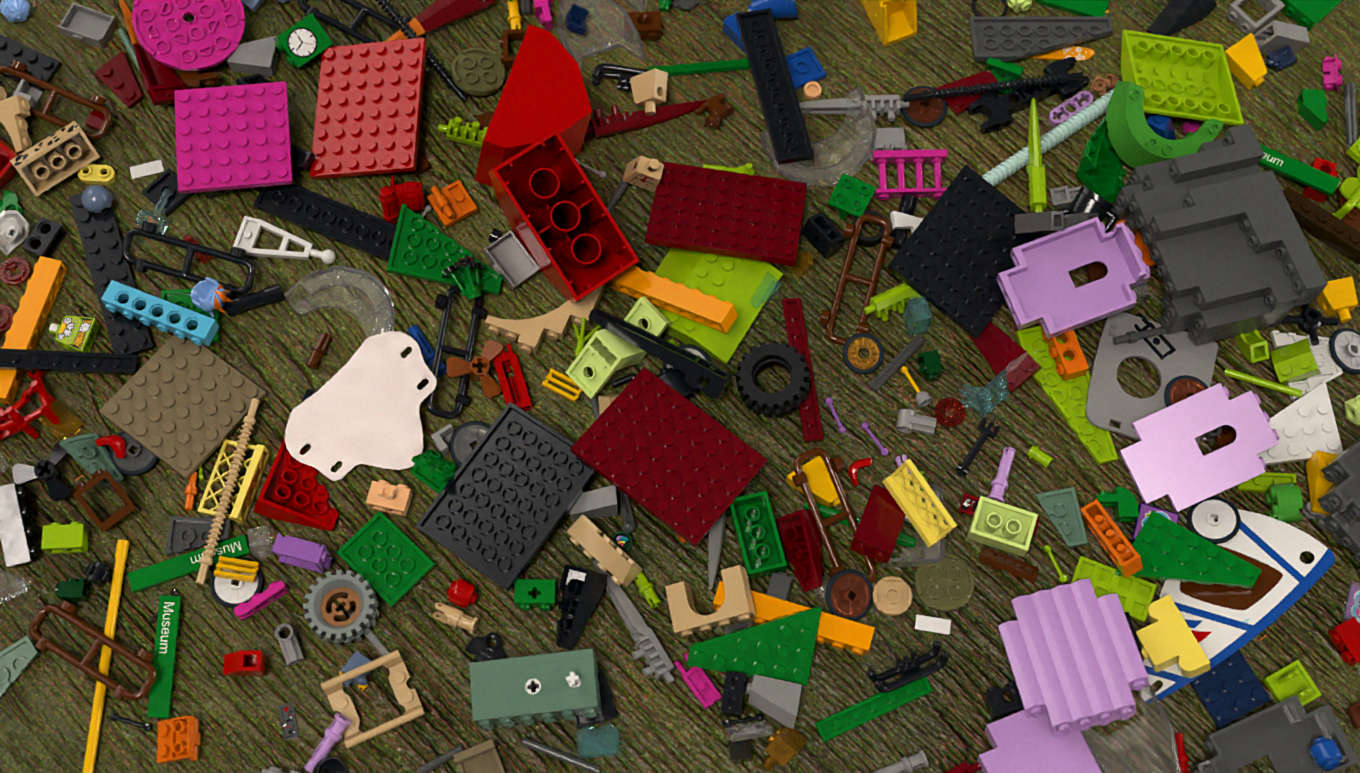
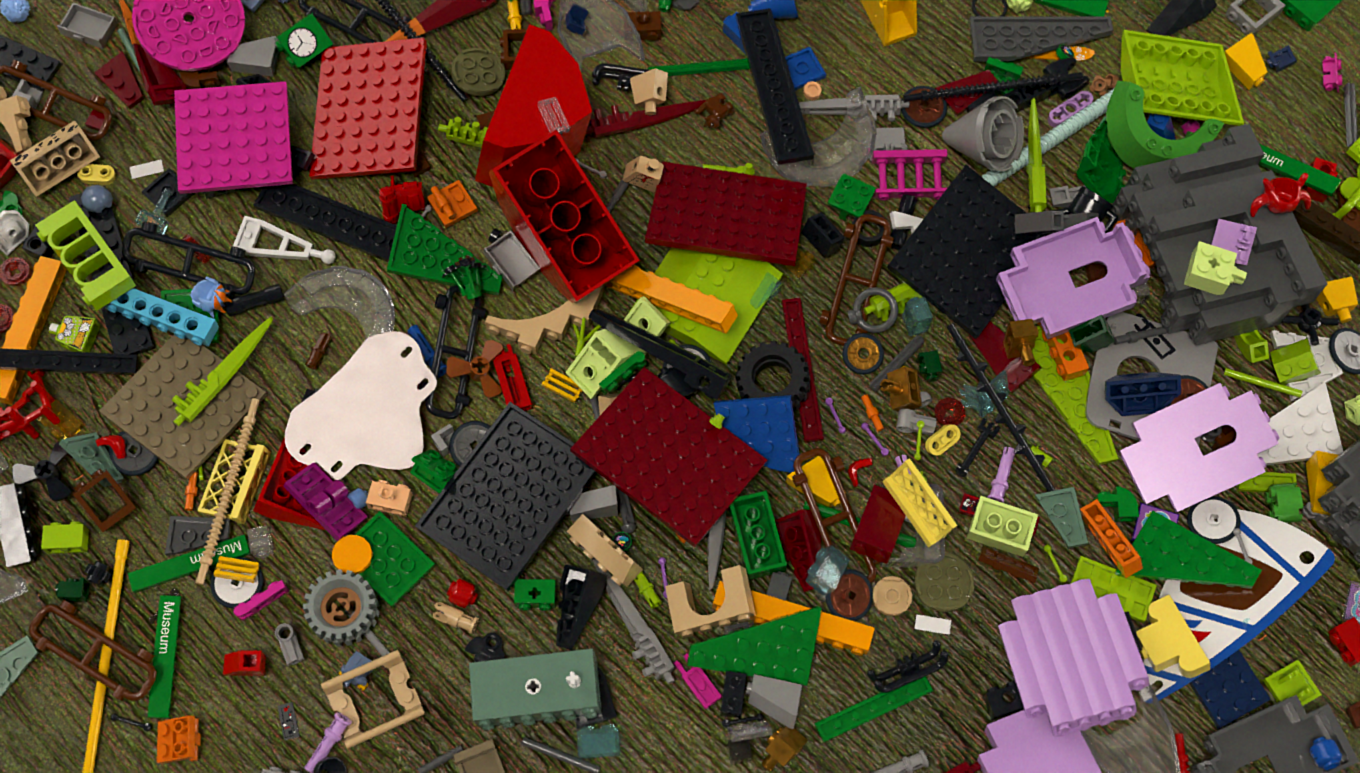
medium lavender window [271,533,332,574] -> none
light grey slope [1254,20,1310,54] -> none
green slope [1297,89,1328,131] -> none
none -> lime fence [35,200,136,311]
none -> lime piece [172,316,273,426]
none -> magenta plate [283,462,368,542]
none -> light orange tile [332,535,373,575]
none -> medium blue piece [348,488,368,509]
none -> clear tile [537,97,570,134]
none -> green plate [599,351,646,395]
none -> medium lavender hinge [658,557,668,598]
none -> lime piece [709,412,725,429]
none -> blue plate [714,395,799,472]
none -> clear light blue piece [805,545,850,596]
none -> dark grey piece [848,287,898,333]
none -> orange bar [861,395,884,432]
none -> pearl gold brick [880,367,922,411]
none -> lime hinge [914,420,925,461]
none -> light yellow plate [925,424,961,455]
none -> light grey cone [942,96,1024,171]
none -> black plant [947,323,1055,492]
none -> pearl gold brick [1003,319,1038,366]
none -> tile [1056,44,1074,59]
none -> dark green torso [1069,315,1115,353]
none -> dark blue wedge [1105,372,1181,416]
none -> yellowish green hinge [1184,241,1247,295]
none -> lavender hinge [1211,219,1257,265]
none -> light grey hinge [1233,528,1253,564]
none -> red piece [1250,173,1311,217]

